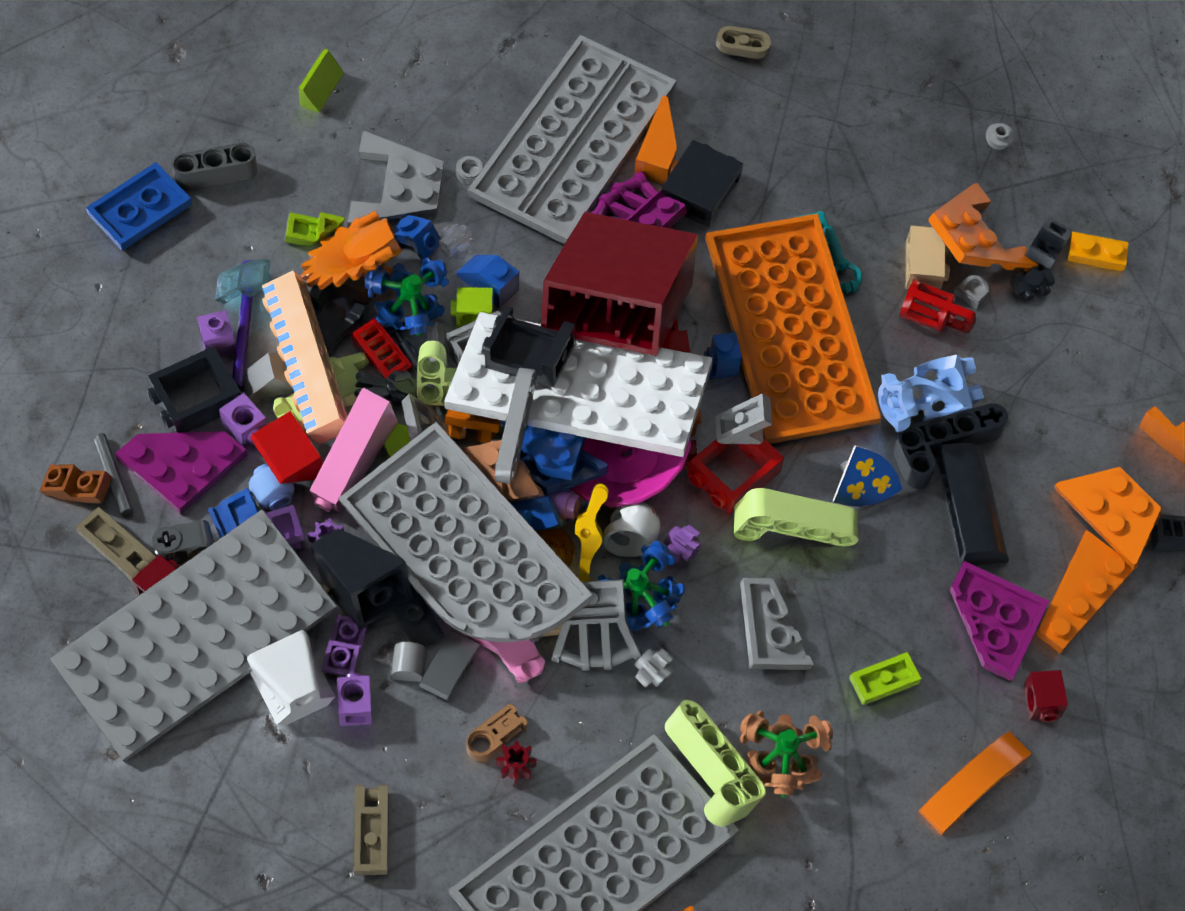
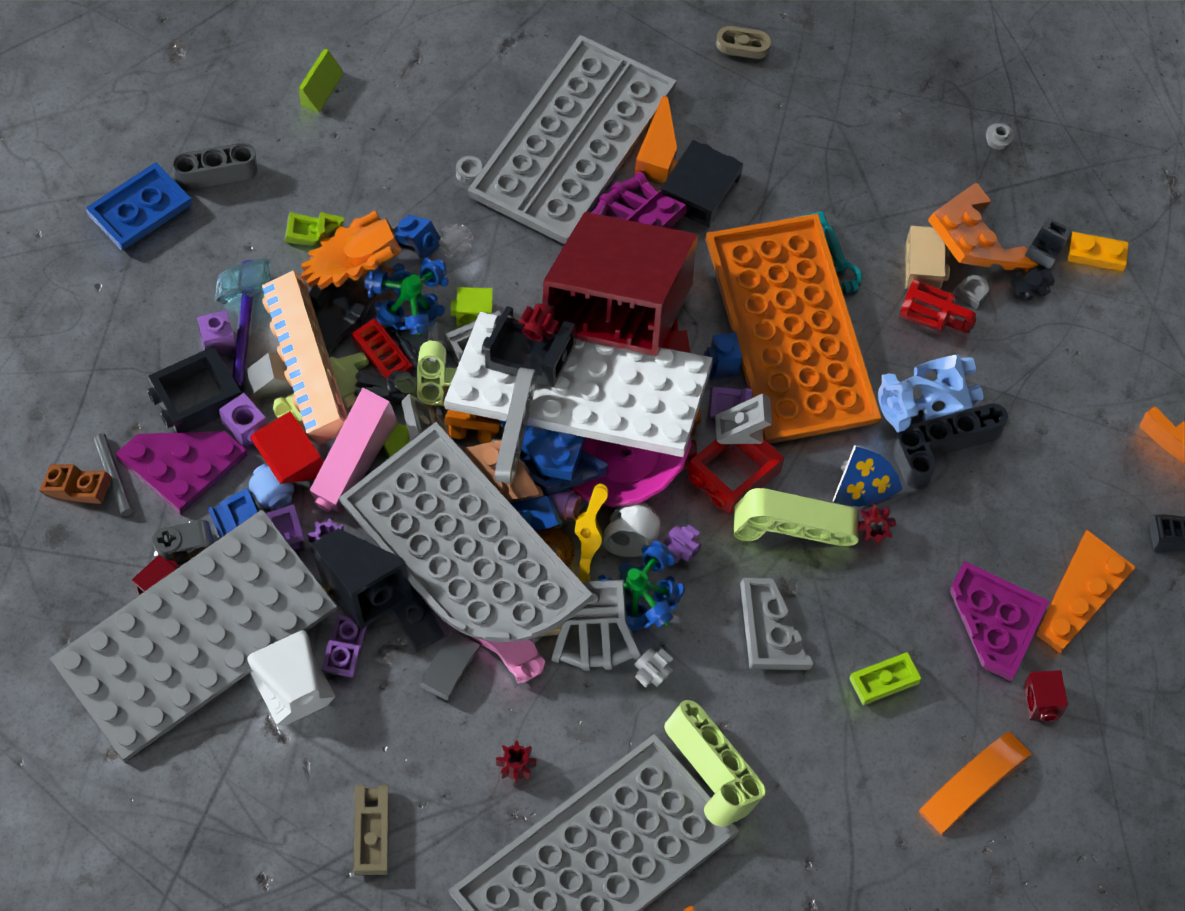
dark tan plate [76,507,156,583] -> none
medium lavender brick [337,673,372,726] -> none
light grey wing [347,131,444,228] -> none
light grey brick [391,642,426,682] -> none
blue slope [456,255,520,309] -> none
medium nougat piece [466,704,527,762] -> none
nougat plant [740,710,833,798] -> none
black brick [936,443,1009,567] -> none
orange wing [1054,467,1162,570] -> none
none -> dark red gear [518,303,559,342]
none -> medium lavender bracket [708,386,754,418]
none -> dark red gear [858,503,896,544]

